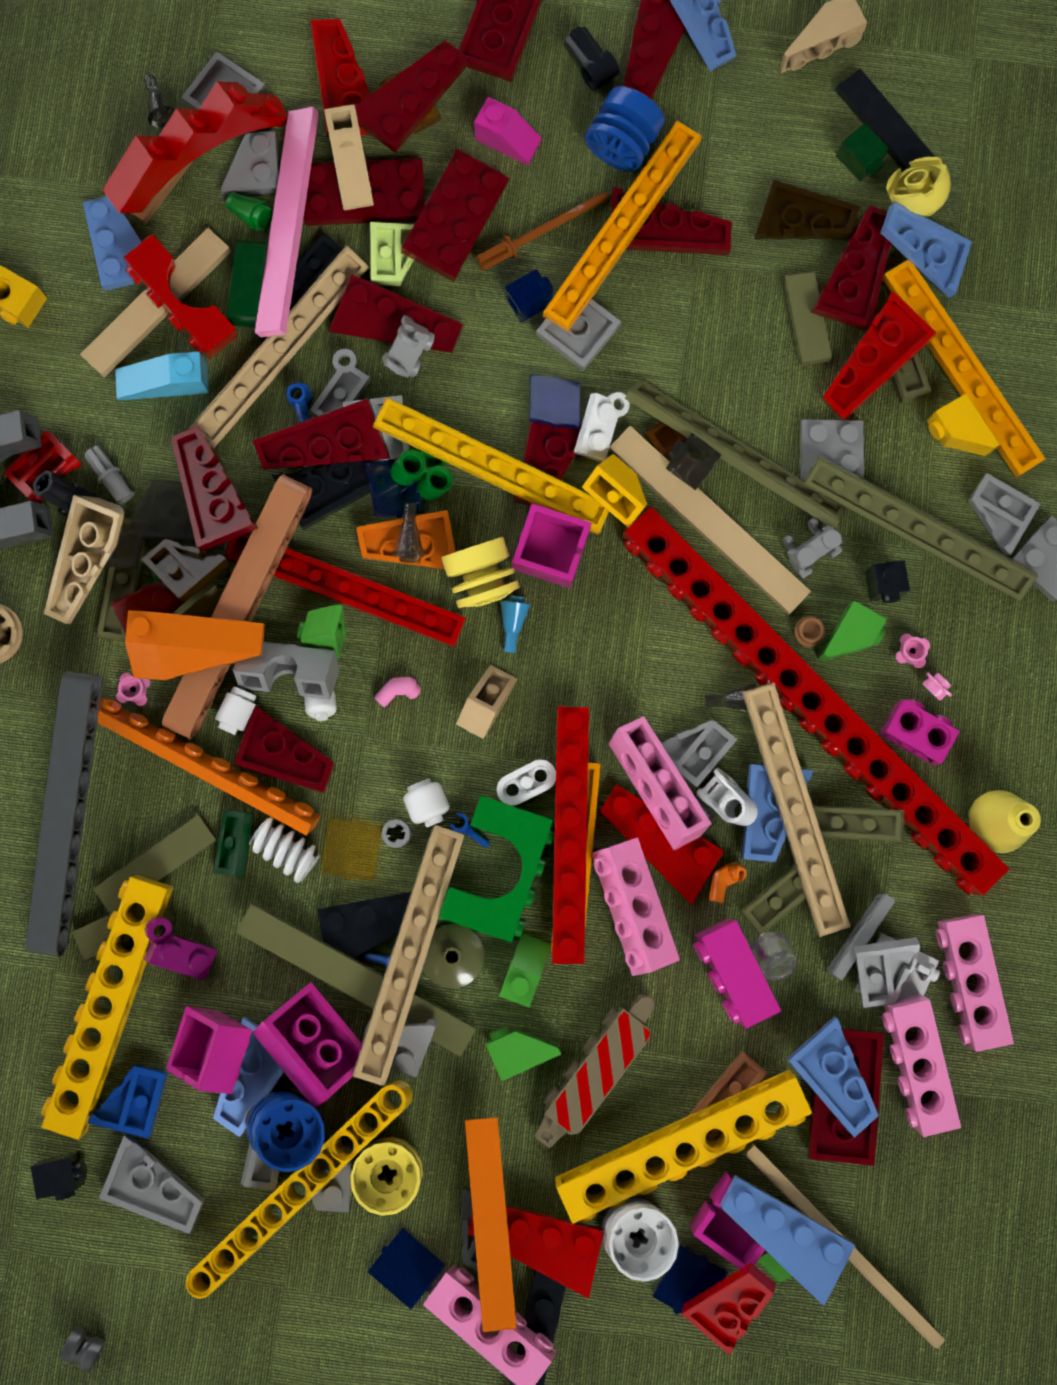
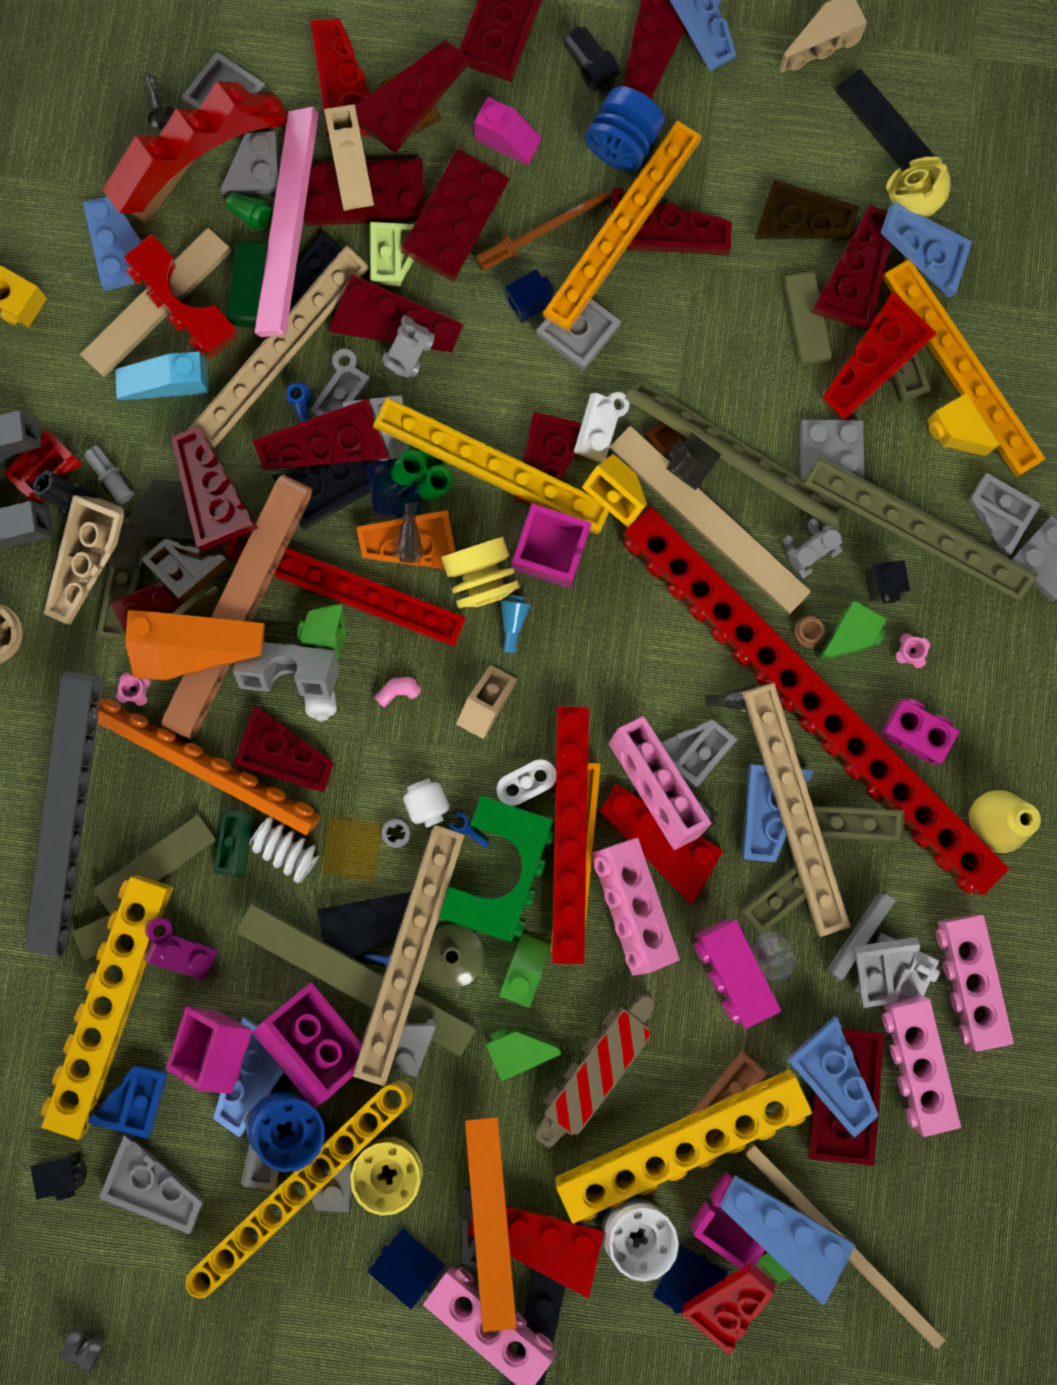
white brick [215,686,257,735] -> none
clear blue piece [529,374,580,429] -> none
white piece [696,768,758,826] -> none
orange arm [708,862,747,903] -> none
dark green brick [836,123,889,181] -> none
bright pink plate [922,672,952,701] -> none

